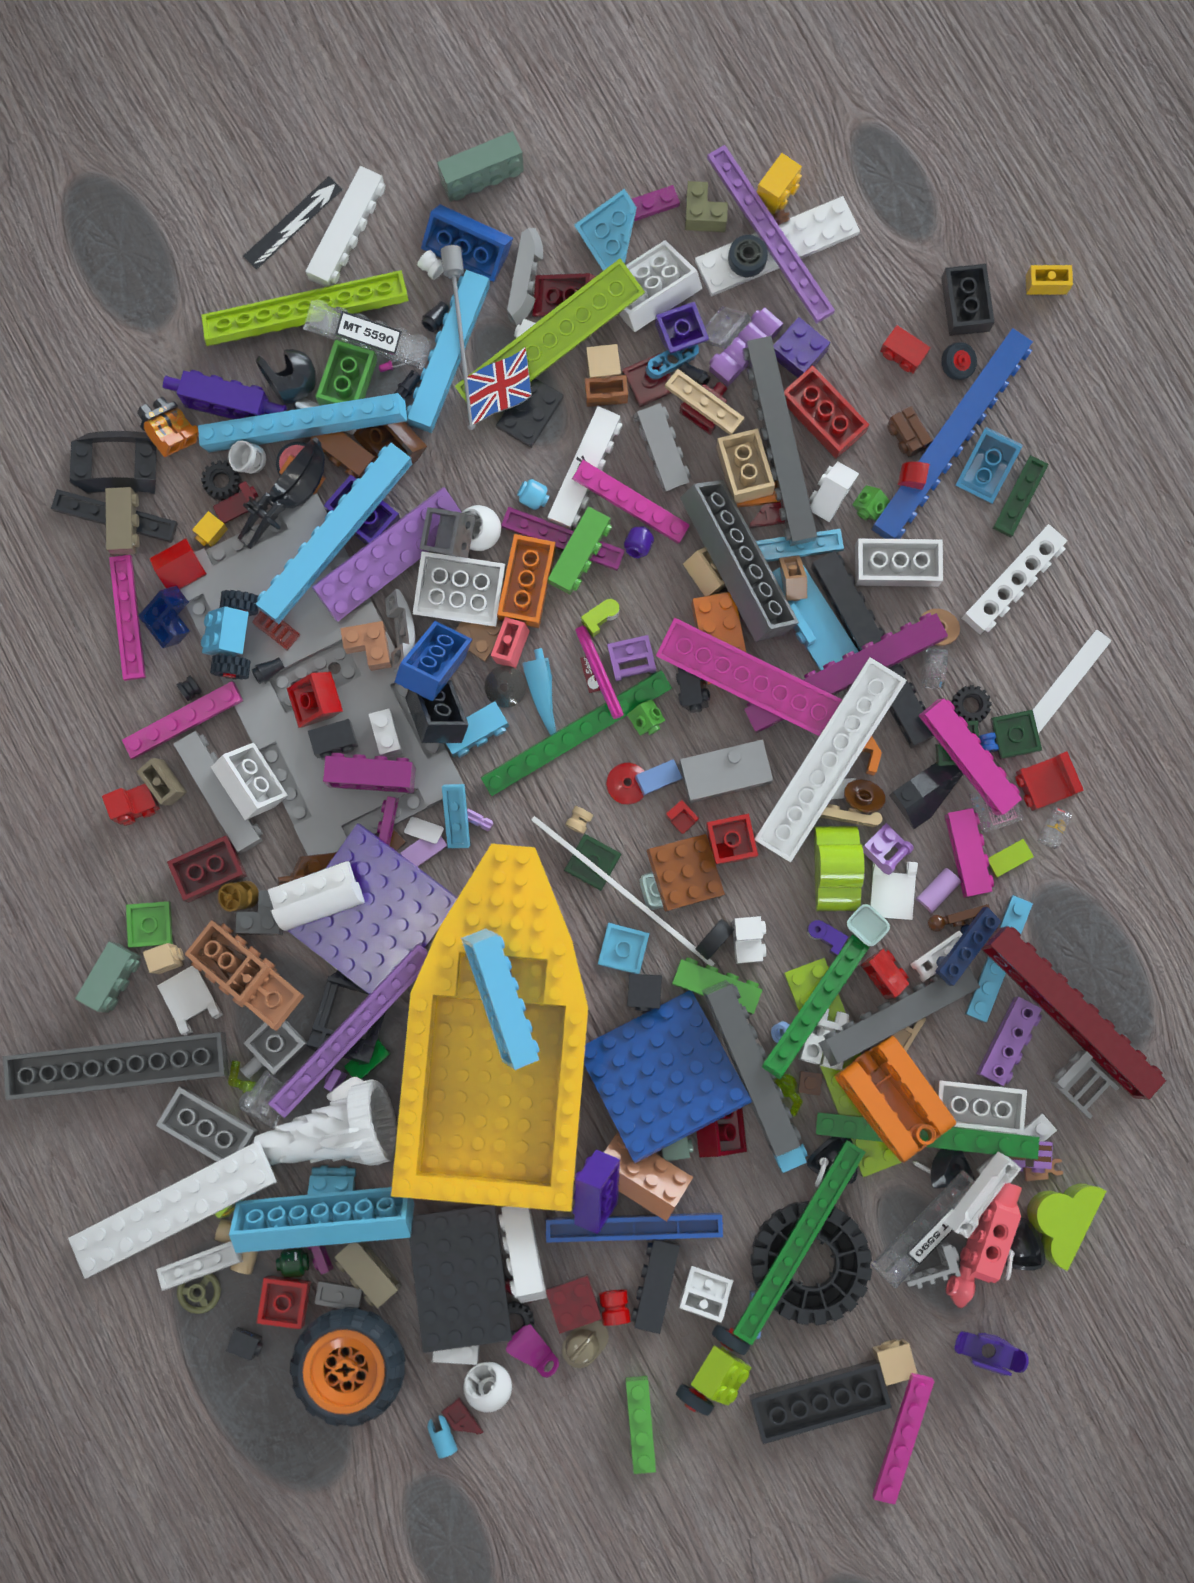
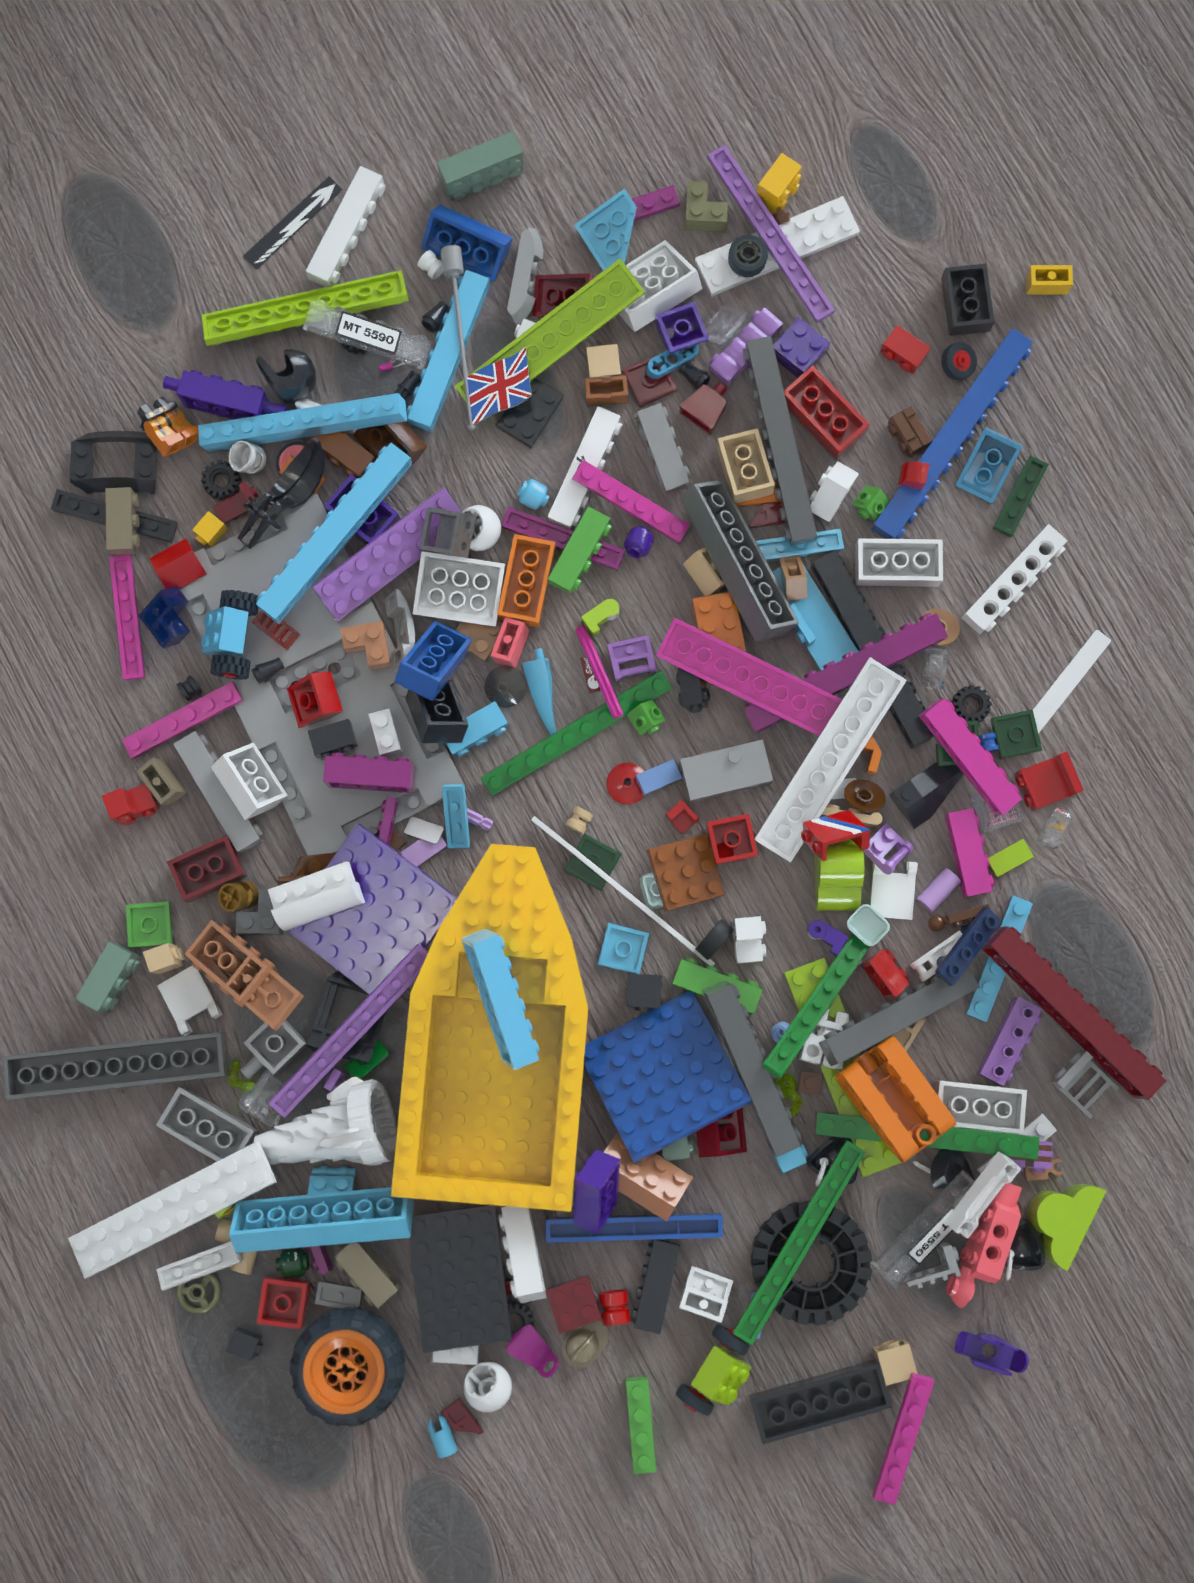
bright green brick [316,340,377,406] -> none
tan plate [665,369,745,435] -> none
none -> red panel [801,810,870,861]

